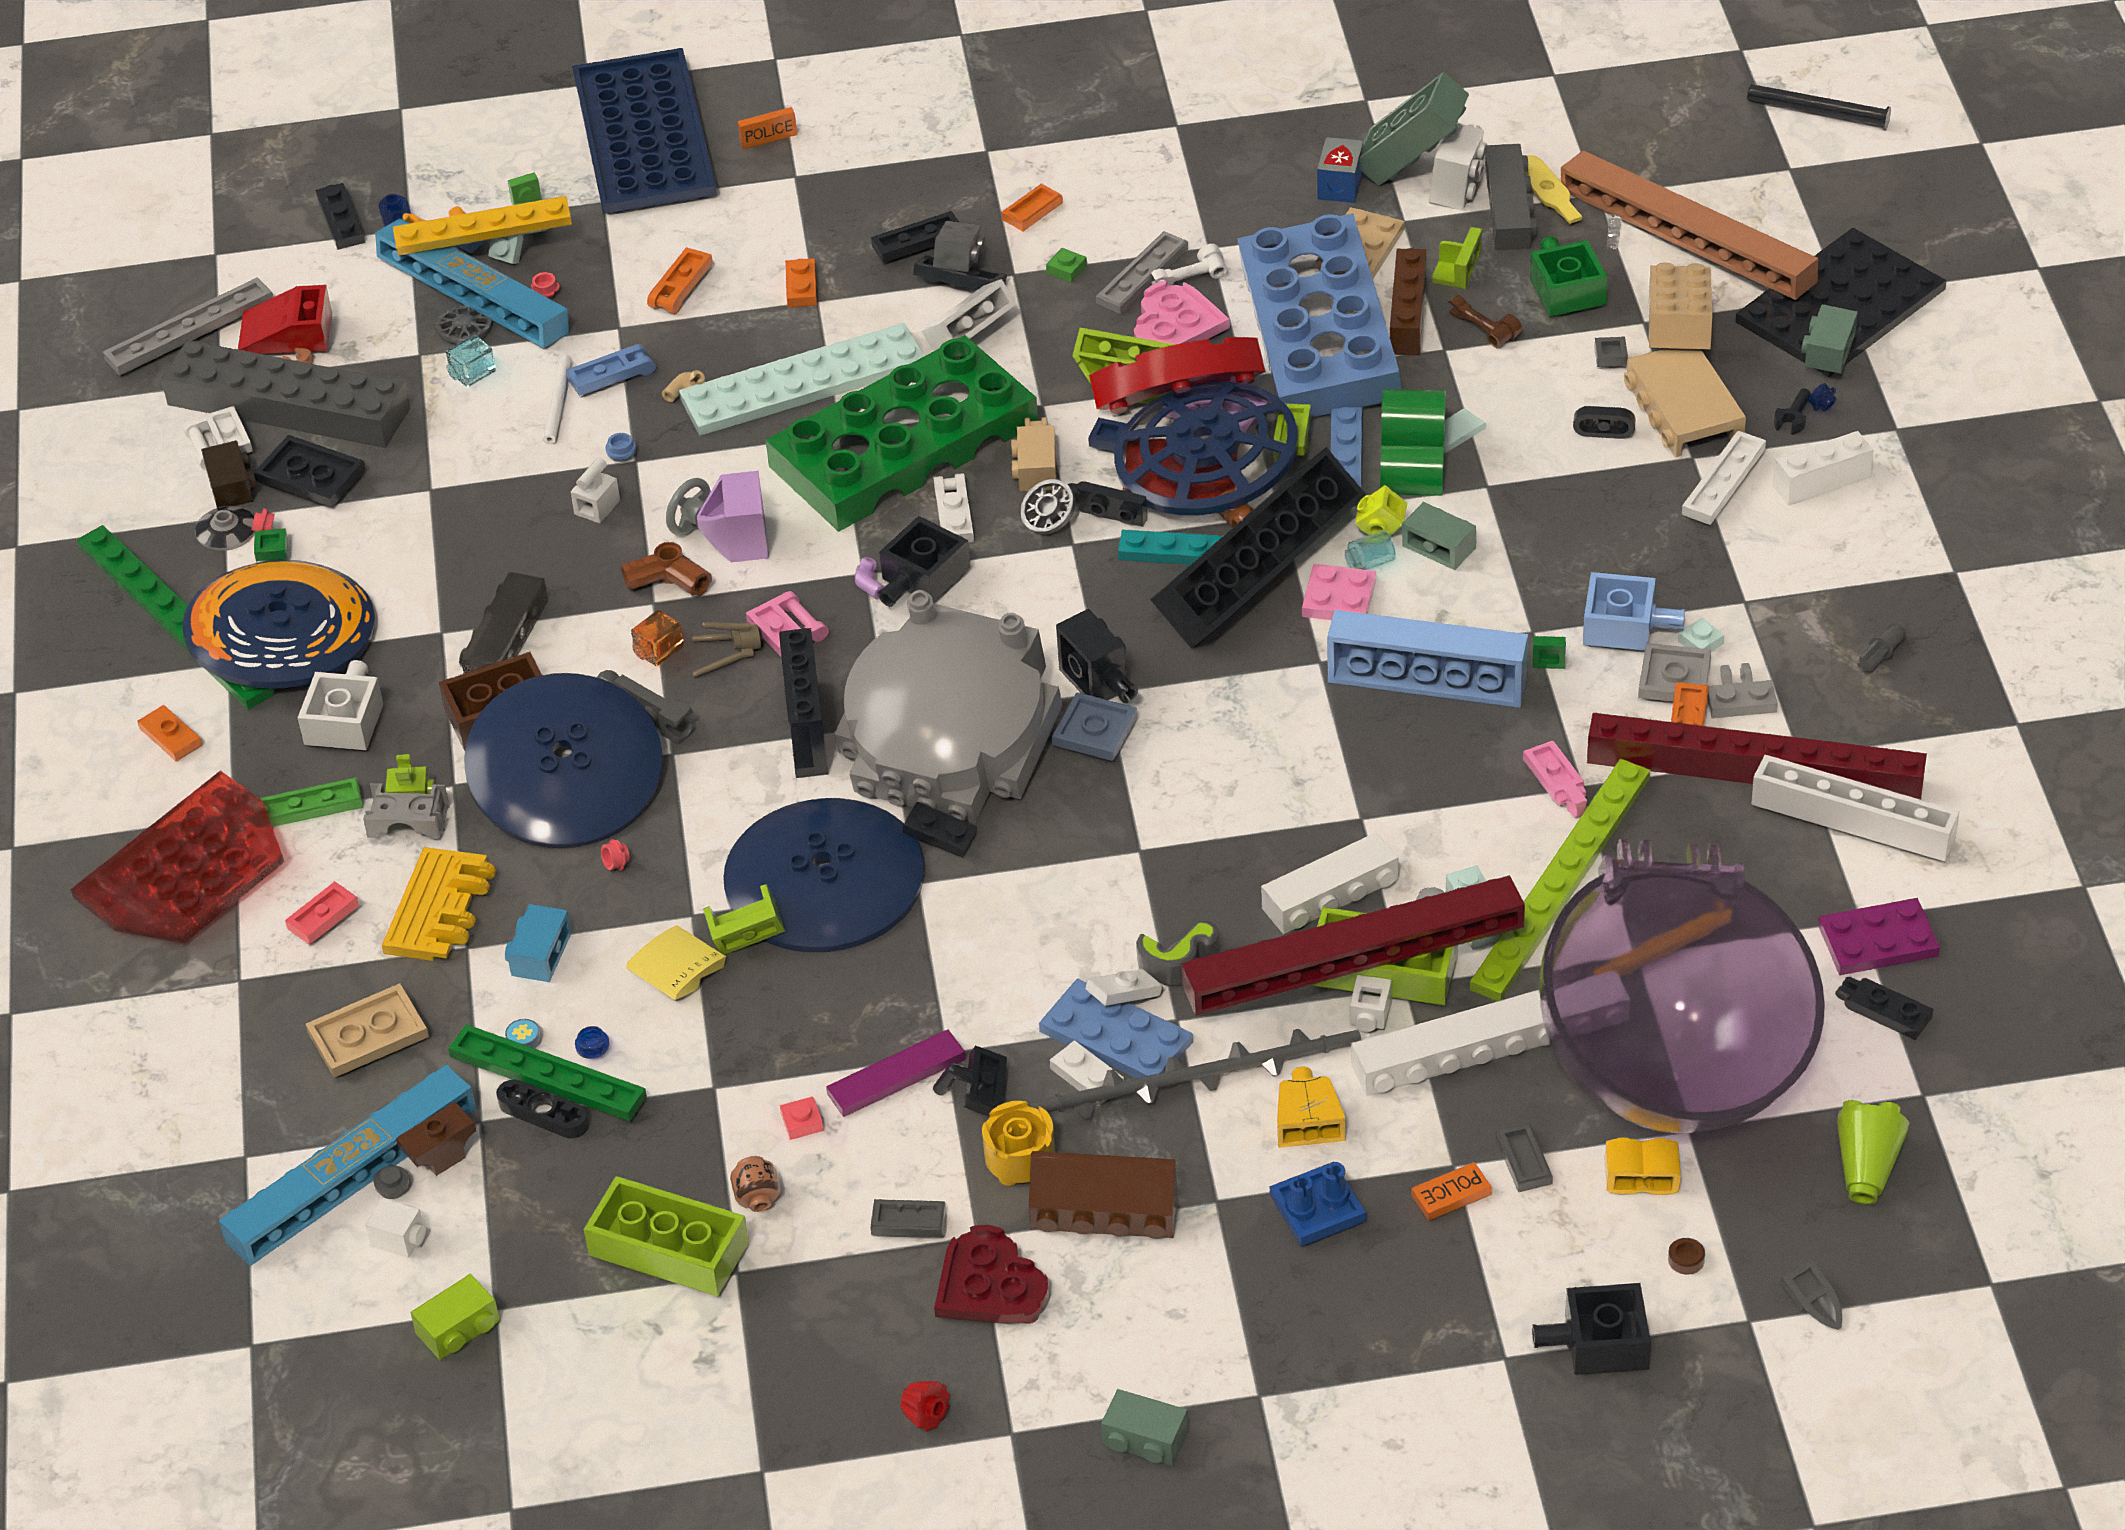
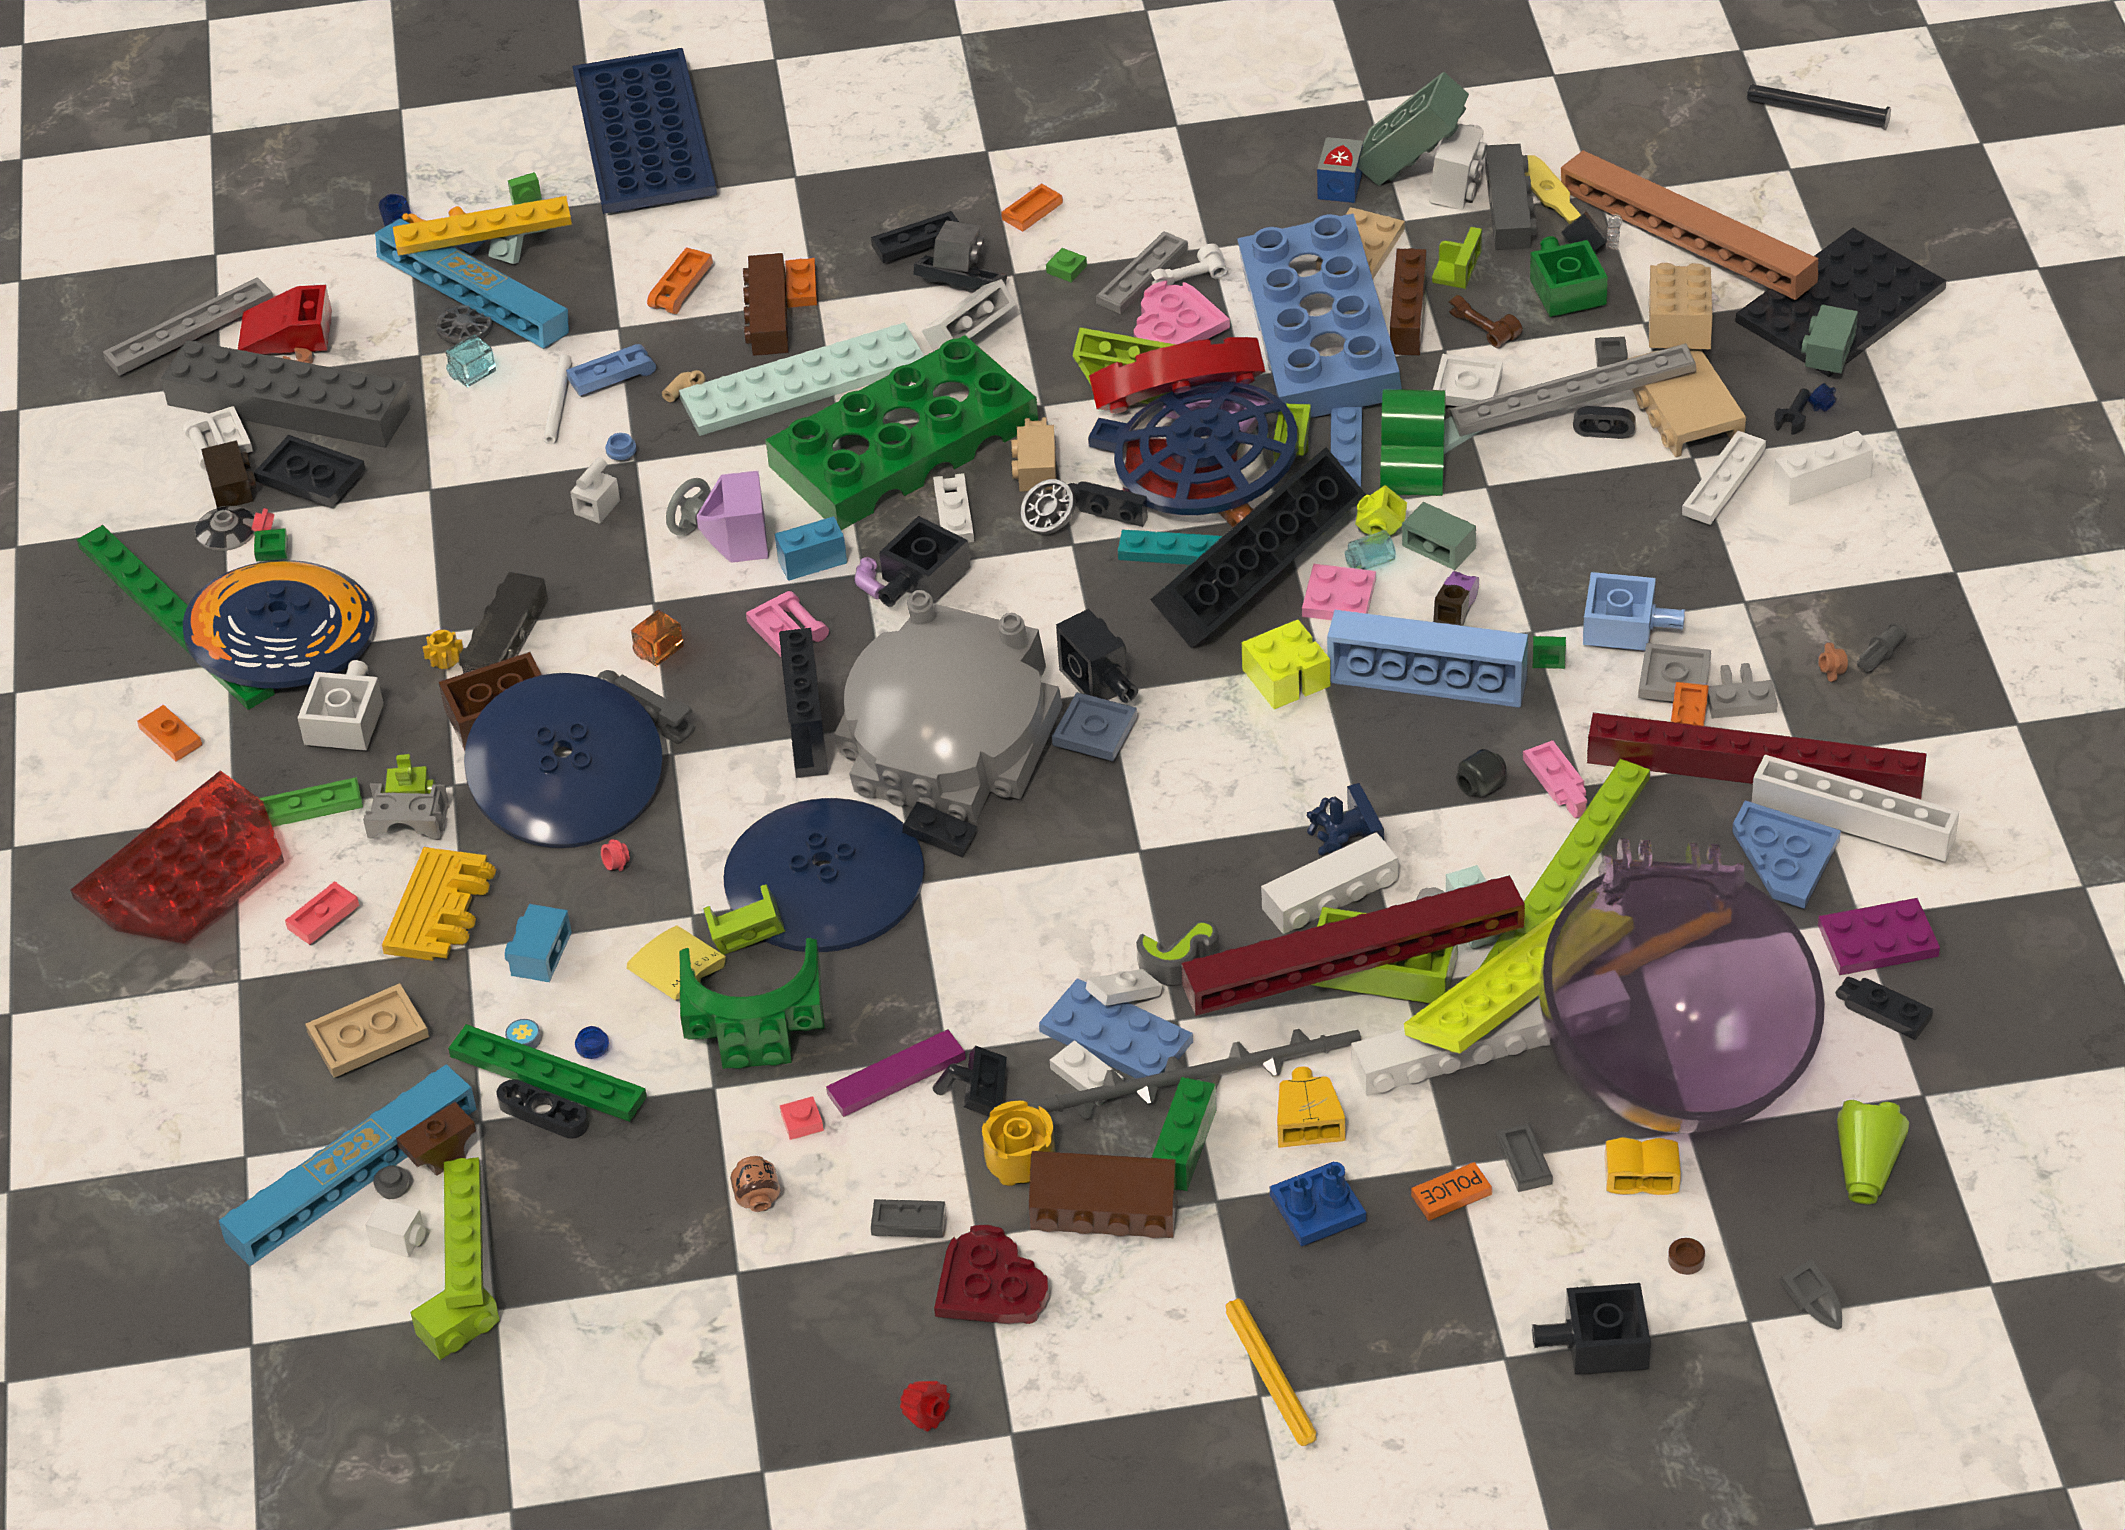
black plate [315,183,365,250] -> none
coral plate [531,272,560,298] -> none
lime brick [584,1176,749,1296] -> none
dark orange piece [620,542,712,597] -> none
dark tan plant [691,622,761,677] -> none
orange tile [737,107,797,149] -> none
sand green brick [1101,1388,1188,1466] -> none
white brick [1349,975,1392,1032] -> none
light aqua plate [1678,618,1725,652] -> none
none -> yellow gear [423,630,464,669]
none -> lime plate [444,1157,484,1309]
none -> green piece [679,938,825,1069]
none -> reddish brown brick [743,253,789,356]
none -> dark azure brick [775,516,847,581]
none -> green brick [1151,1077,1217,1191]
none -> yellow axle [1225,1298,1316,1446]
none -> neon yellow piece [1242,620,1330,709]
none -> dark blue piece [1306,783,1384,856]
none -> neon yellow plate [1403,897,1632,1054]
none -> white plate [1433,354,1503,406]
none -> dark brown leg [1433,571,1479,626]
none -> light grey tile [1450,343,1696,436]
none -> pearl dark grey head [1456,749,1506,798]
none -> black panel [1561,211,1608,251]
none -> medium blue plate [1732,800,1841,909]
none -> nougat plate [1819,642,1848,682]

